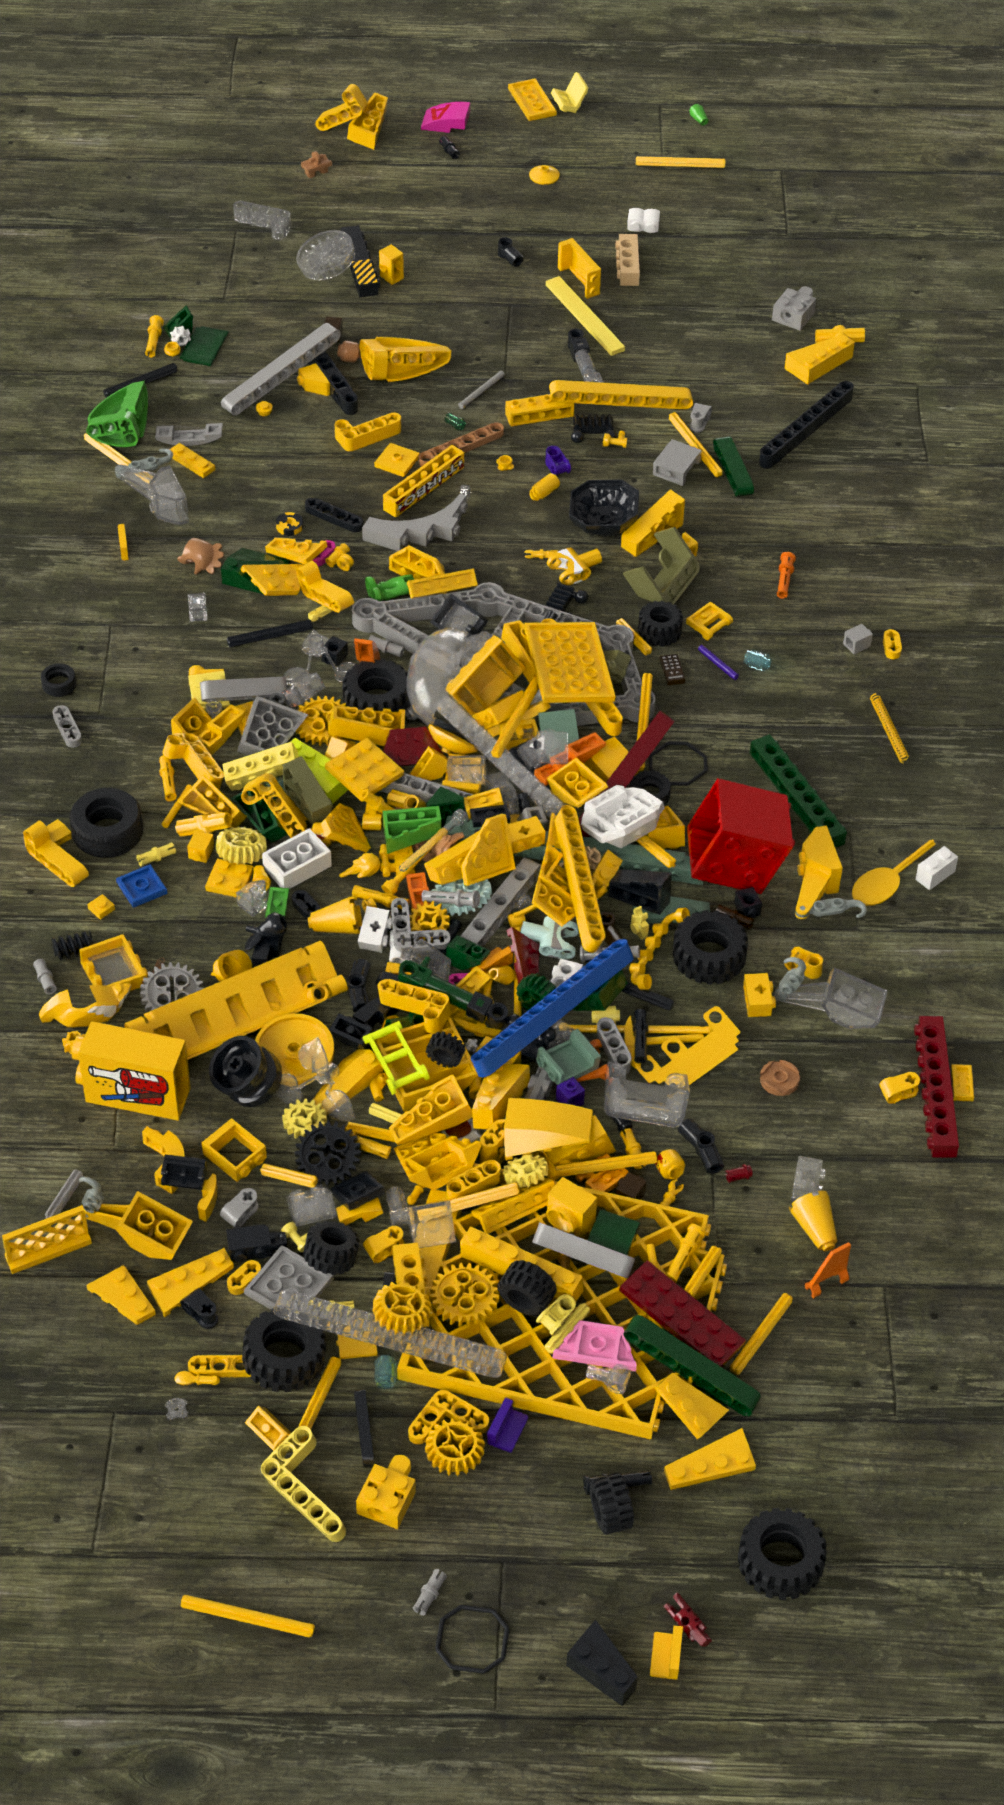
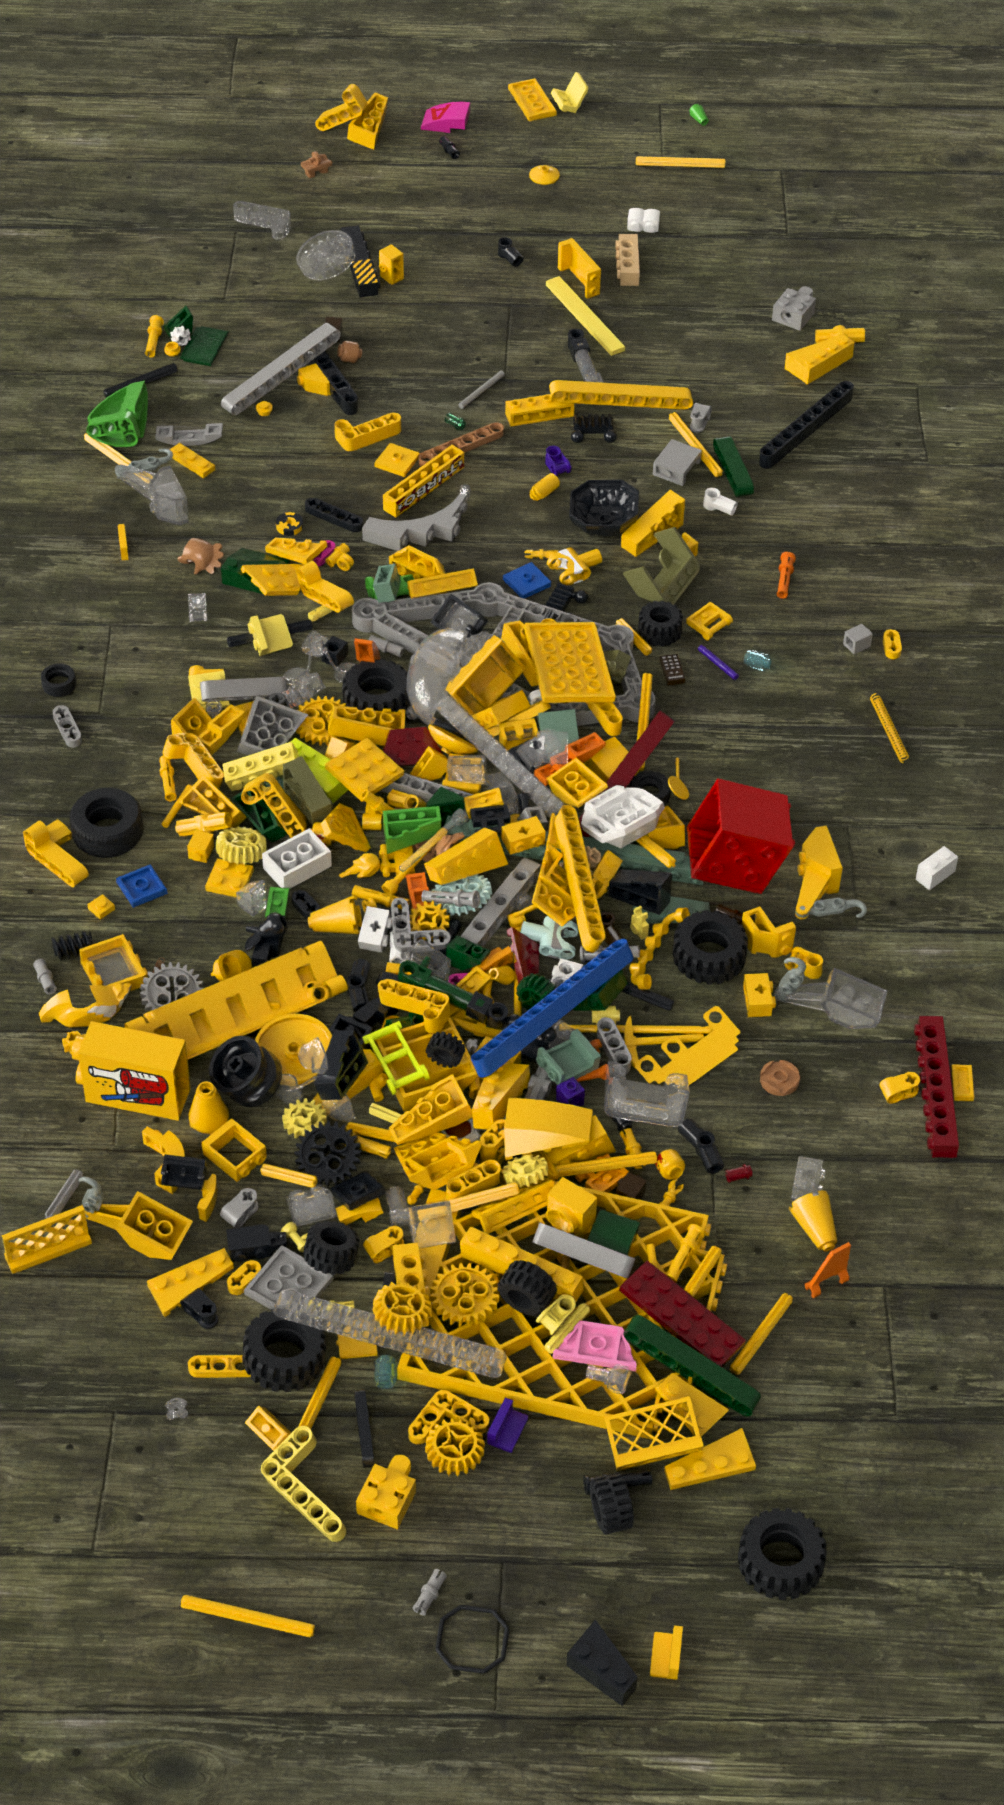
yellow wing [87,1265,156,1325] -> none
light yellow pin [137,842,176,866] -> none
yellow piece [175,1371,220,1385] -> none
yellow cone [252,865,271,892] -> none
yellow panel [359,337,451,382] -> none
yellow plate [461,814,516,886] -> none
yellow axle [491,677,539,758] -> none
yellow plate [496,455,514,471] -> none
yellow piece [603,431,627,448] -> none
black pin [633,1009,648,1064] -> none
black piece [649,741,708,786] -> none
dark red hinge [663,1592,712,1647] -> none
black brick [734,887,762,918] -> none
dark green brick [750,734,847,848] -> none
yellow piece [852,839,936,906] -> none
none -> yellow cone [188,1081,229,1135]
none -> light yellow bracket [247,614,293,656]
none -> black wedge [314,1030,368,1100]
none -> sand green brick [373,564,401,603]
none -> blue plate [503,562,551,599]
none -> yellow fence [604,1396,704,1471]
none -> yellow piece [668,757,689,800]
none -> white piece [703,488,738,516]
none -> yellow piece [742,906,796,958]

